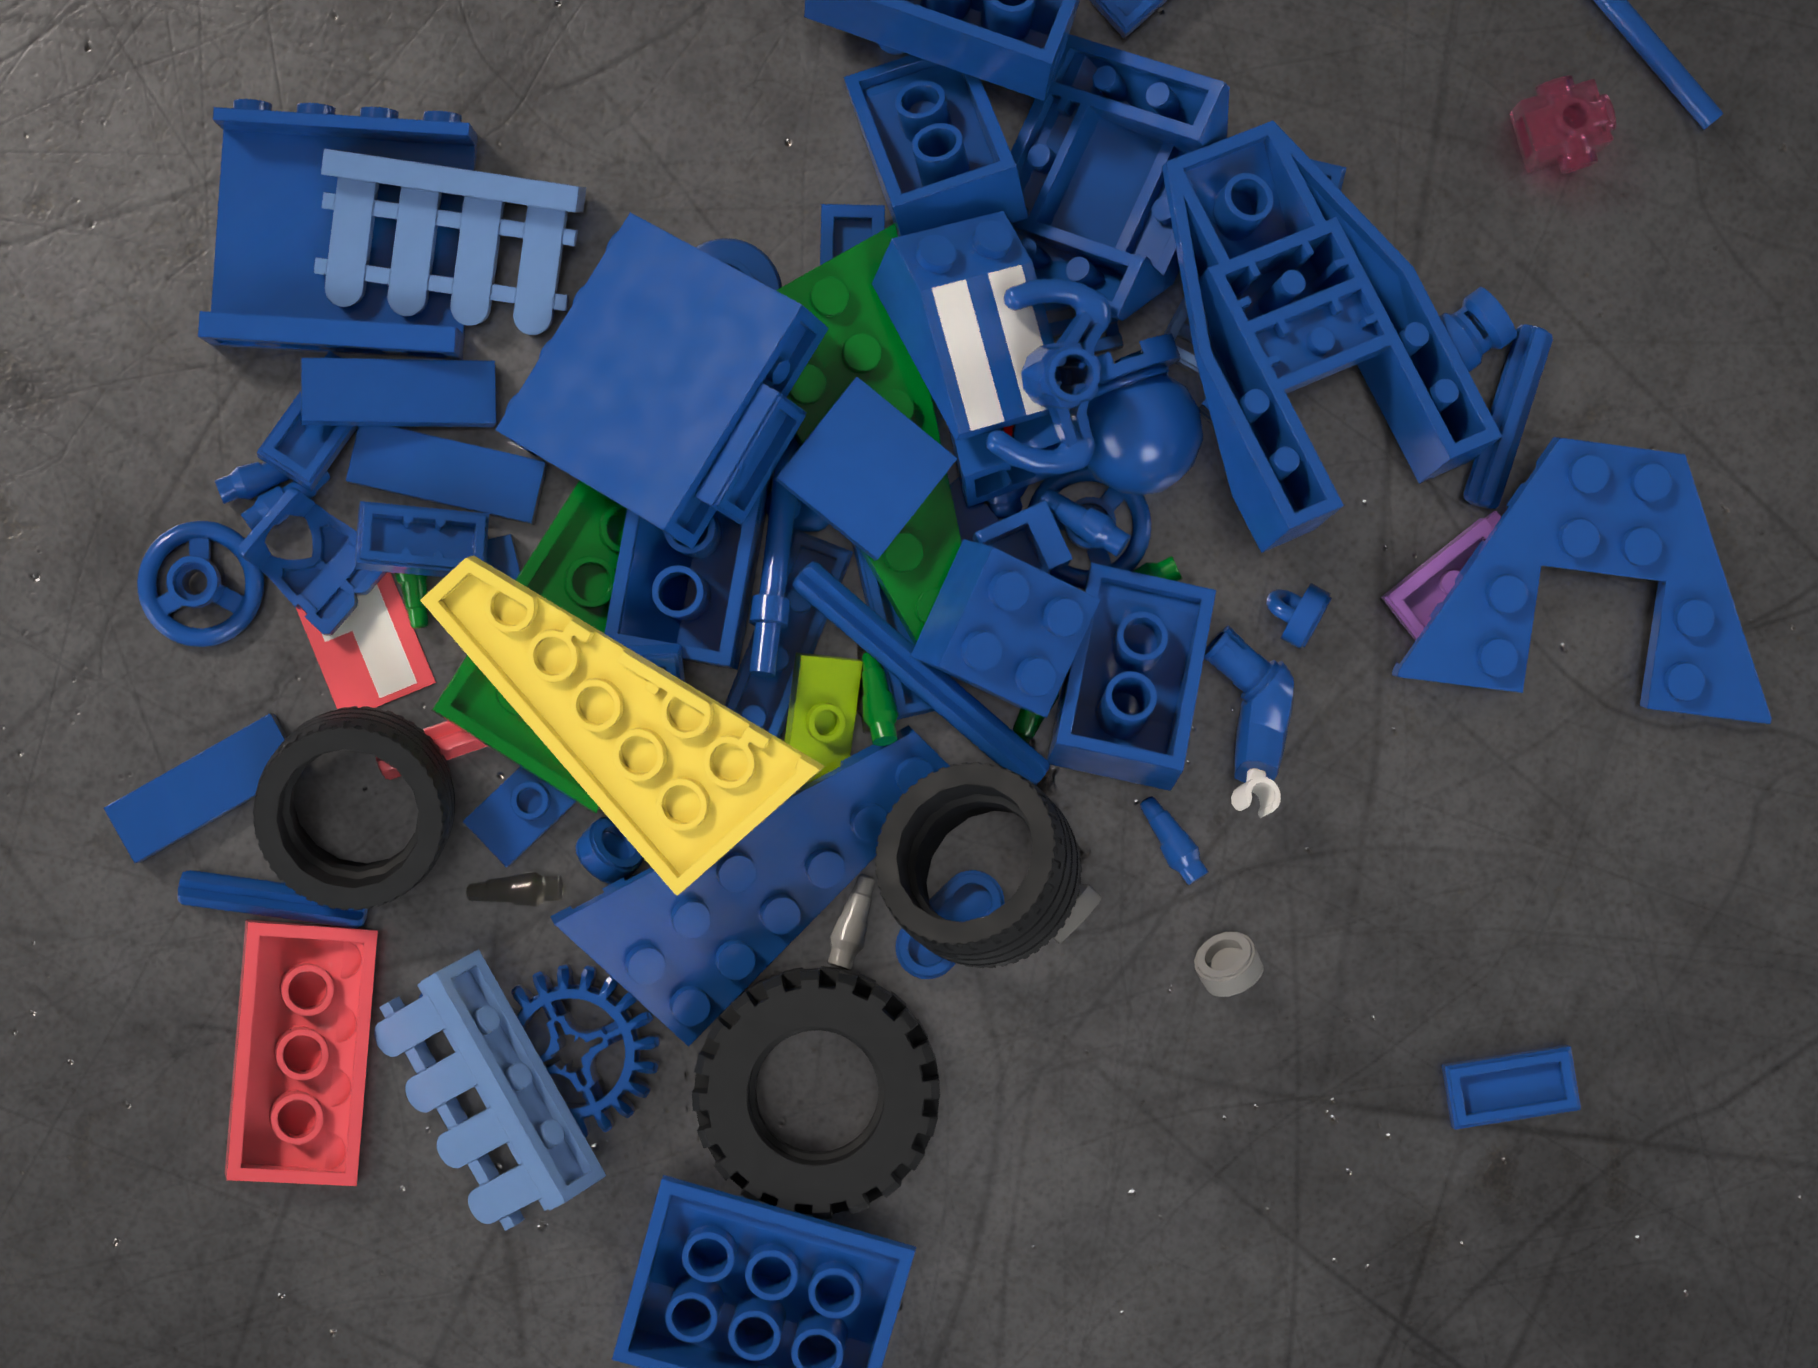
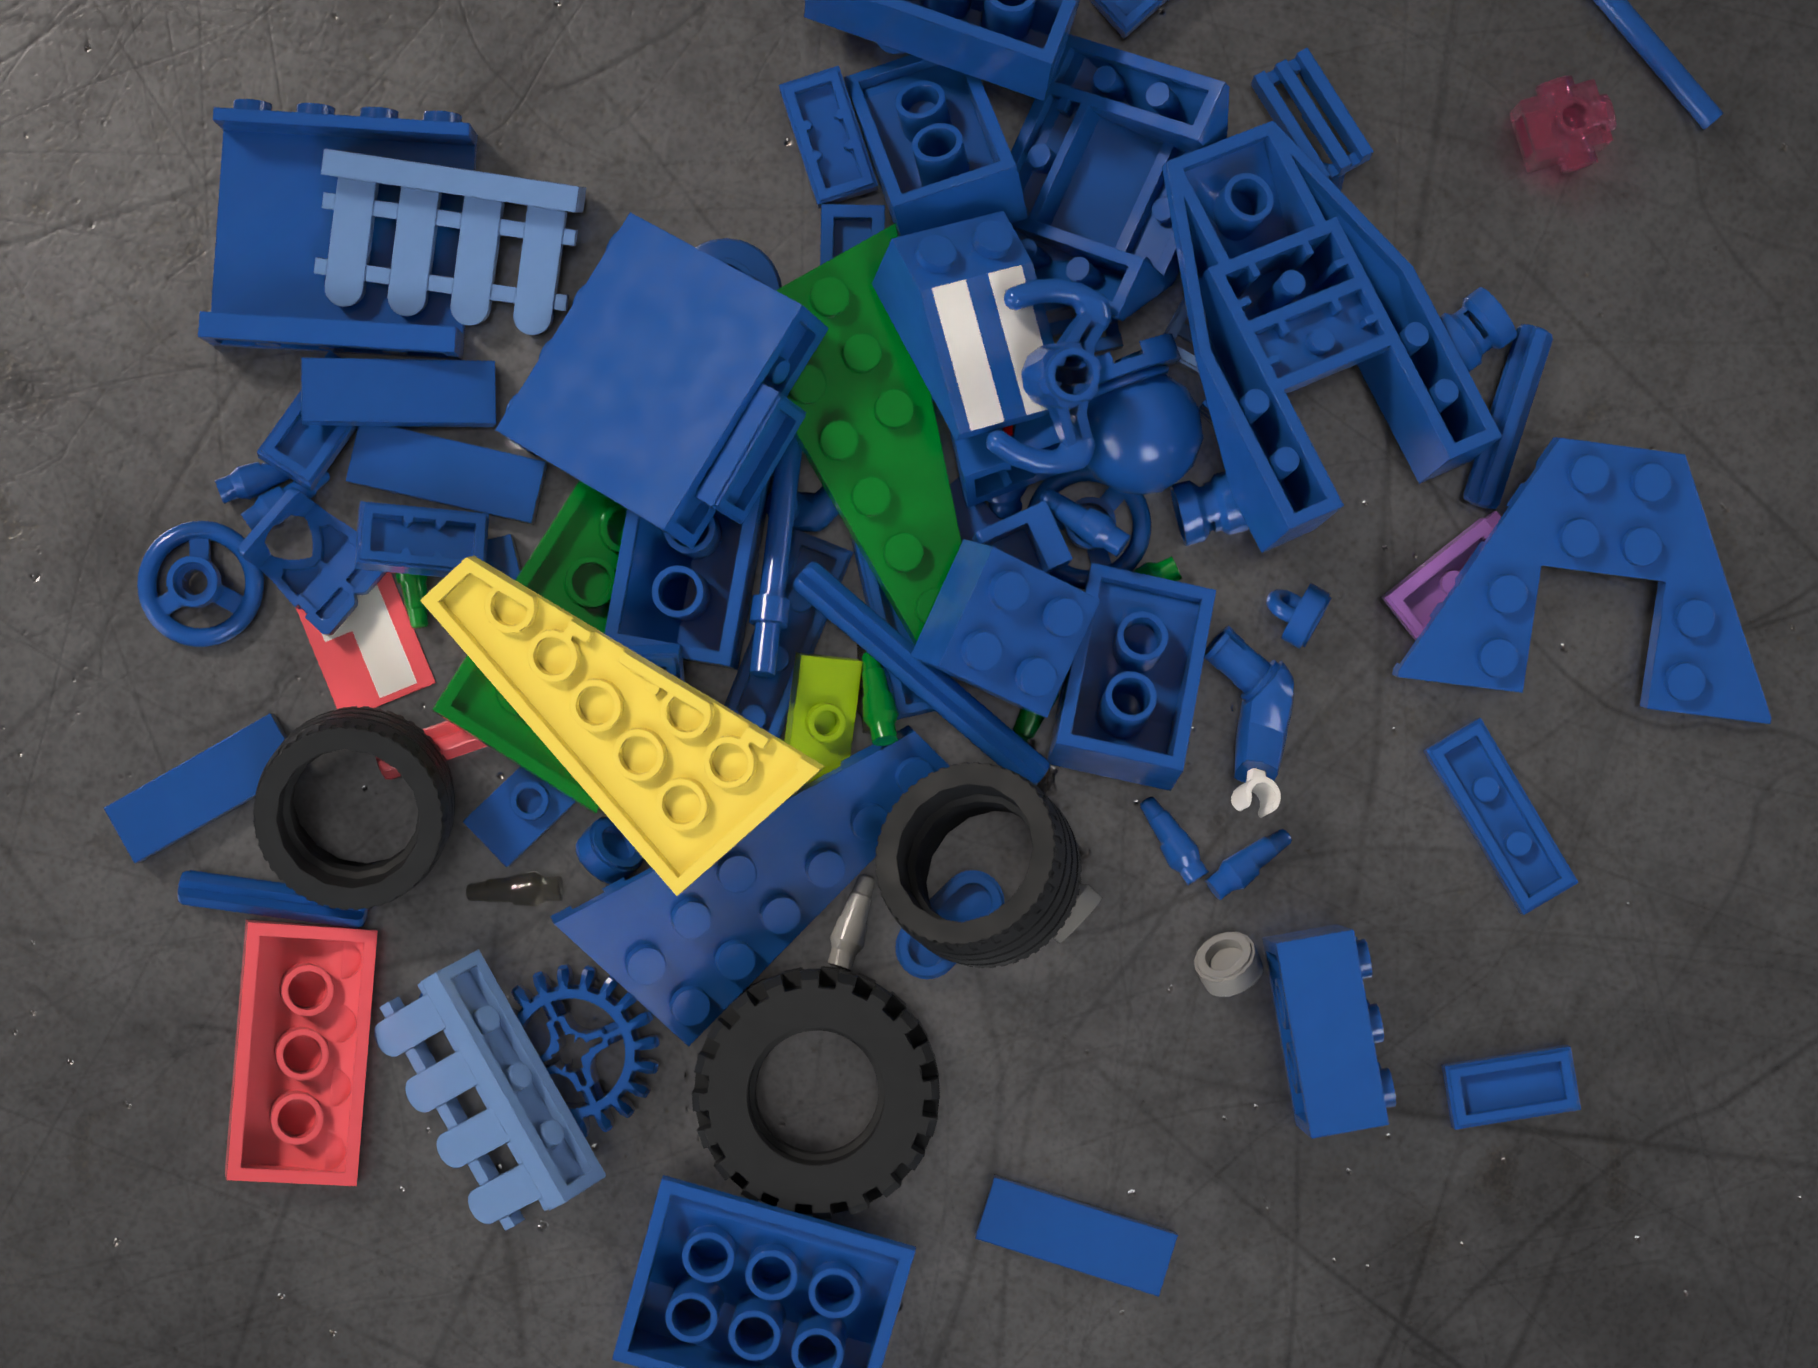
blue tile [774,377,958,561] -> none
none -> blue plate [779,65,878,209]
none -> blue tile [975,1175,1178,1297]
none -> blue wheel [1170,471,1248,546]
none -> blue piece [1205,829,1292,900]
none -> blue tile [1251,47,1374,180]
none -> blue brick [1262,924,1396,1139]
none -> blue tile [1423,718,1579,915]

